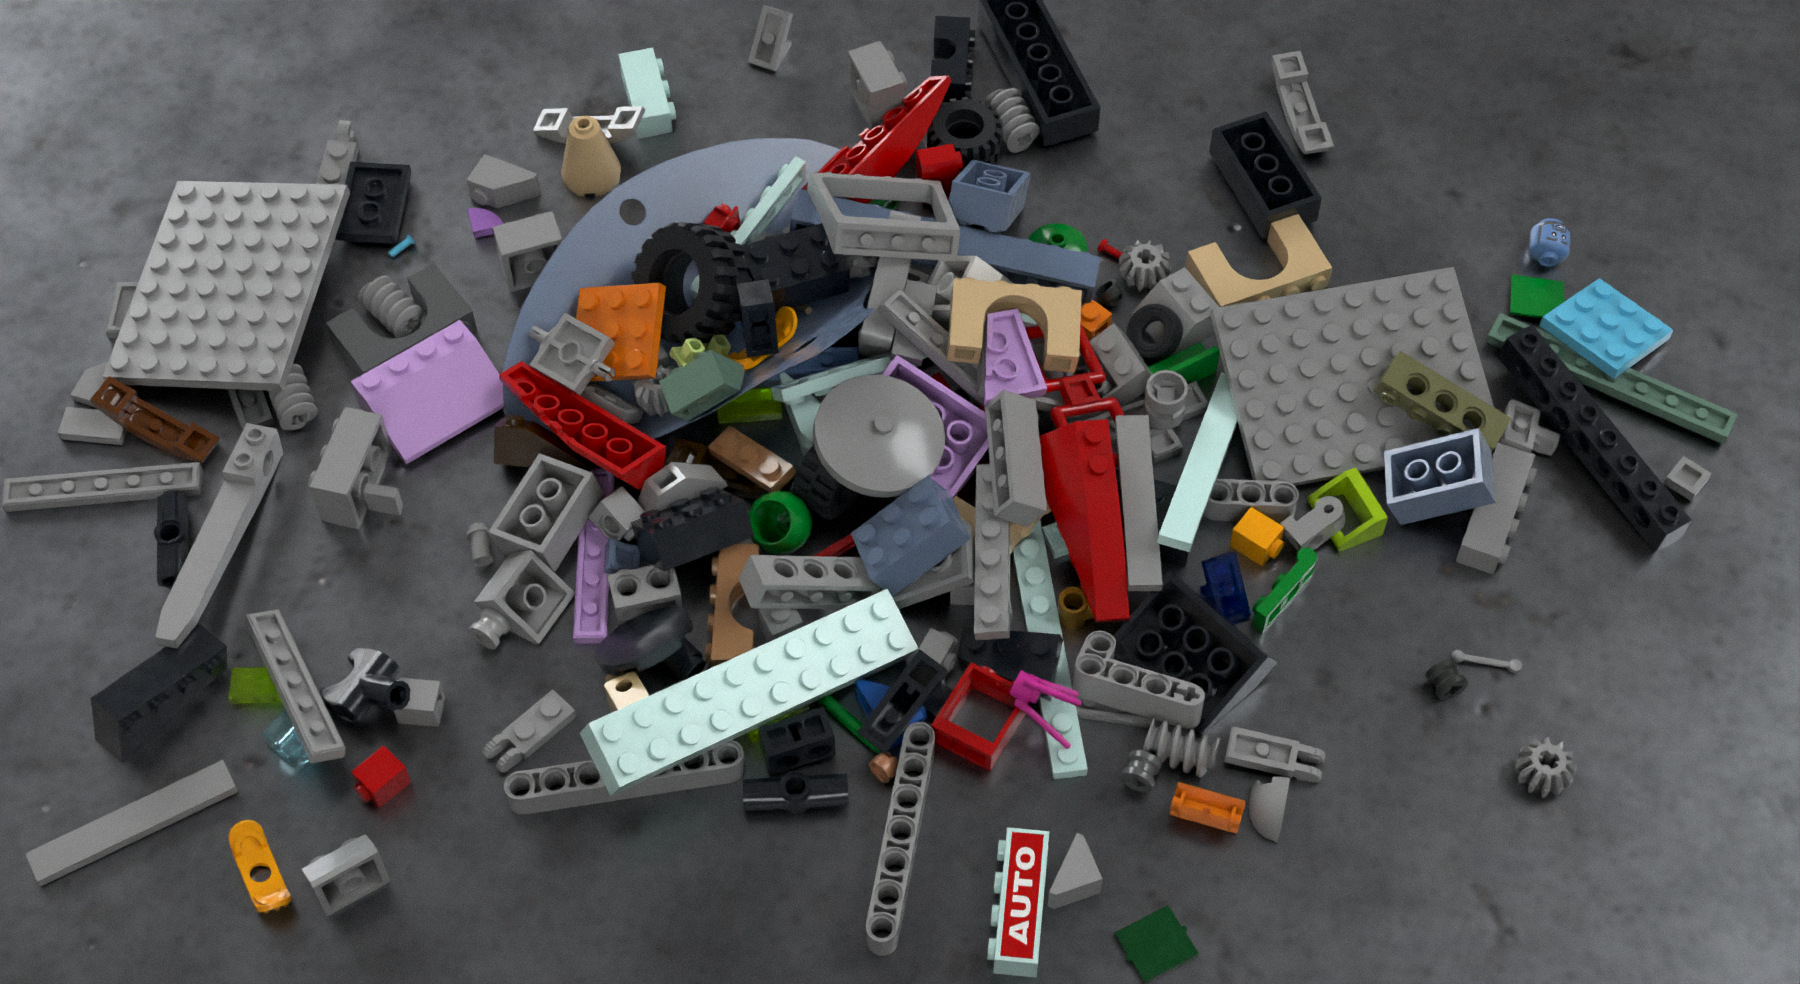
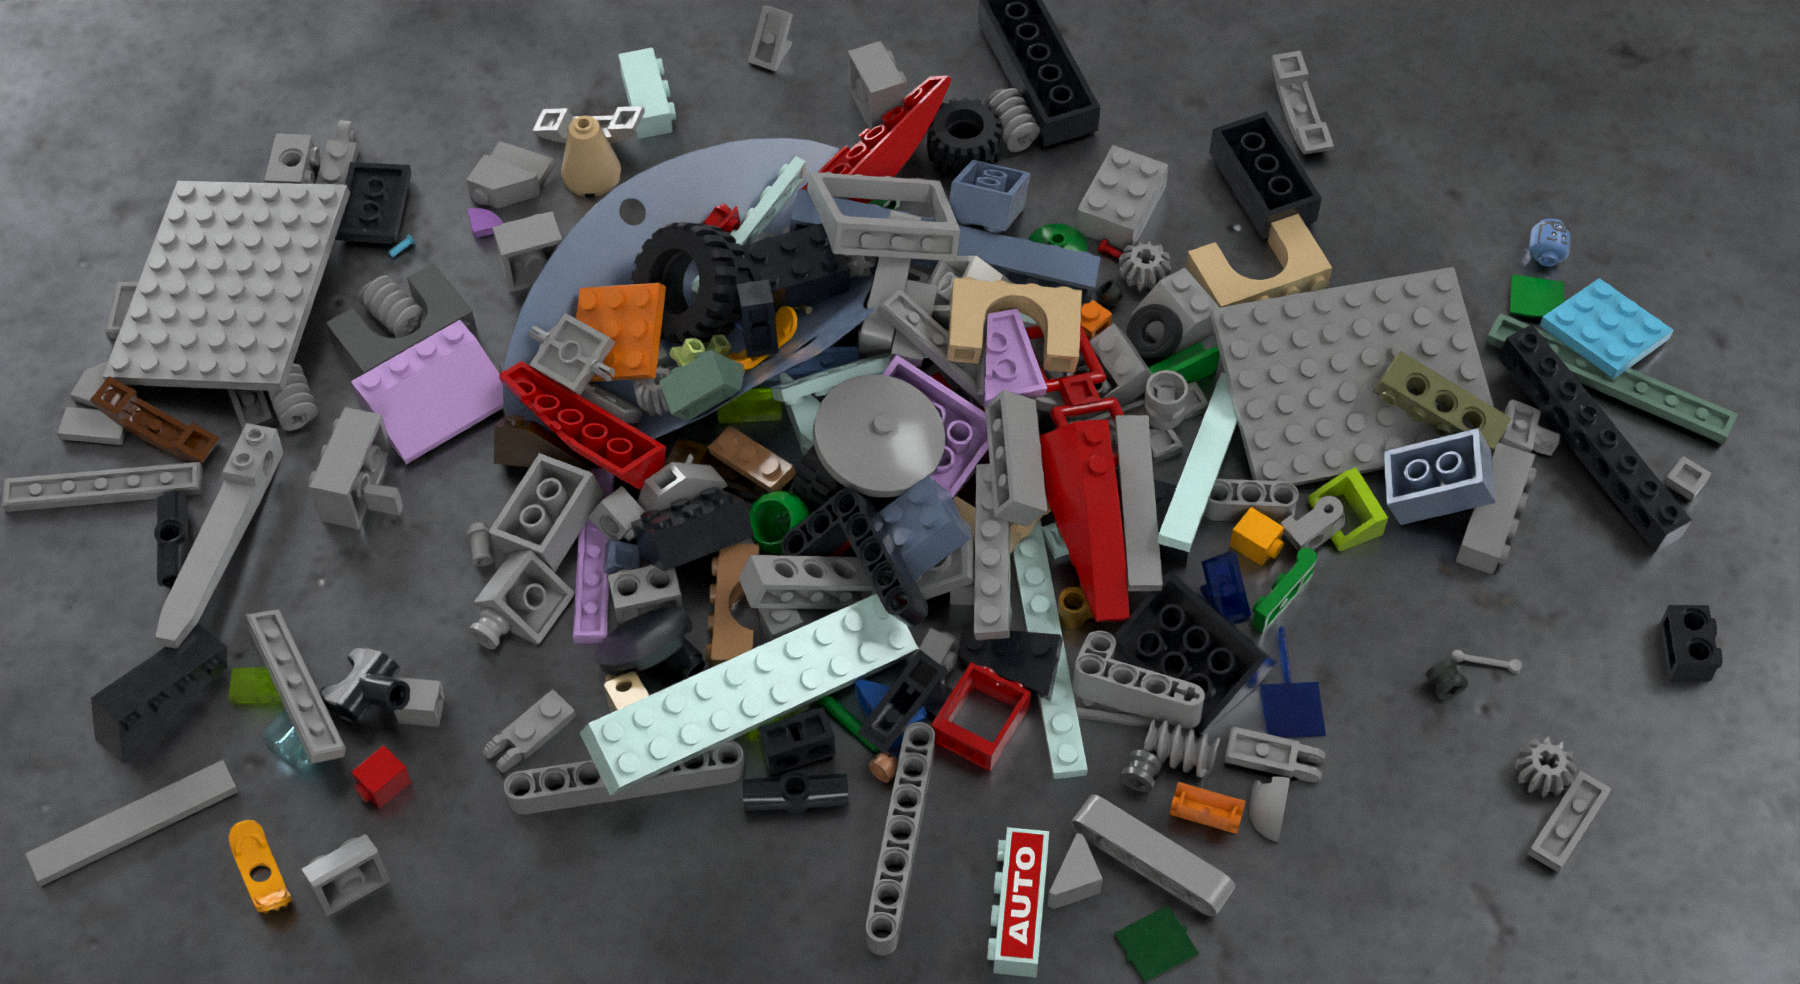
red brick [916,143,963,204] -> none
black arch [930,16,976,103] -> none
dark pink plant [1009,670,1082,749] -> none
none -> light grey brick [265,133,320,184]
none -> light grey tile [490,141,554,186]
none -> black beam [781,488,928,626]
none -> light grey beam [1070,794,1235,917]
none -> light grey brick [1076,145,1169,250]
none -> clear blue piece [1261,626,1326,738]
none -> light grey plate [1528,770,1611,873]
none -> black brick [1661,605,1722,681]

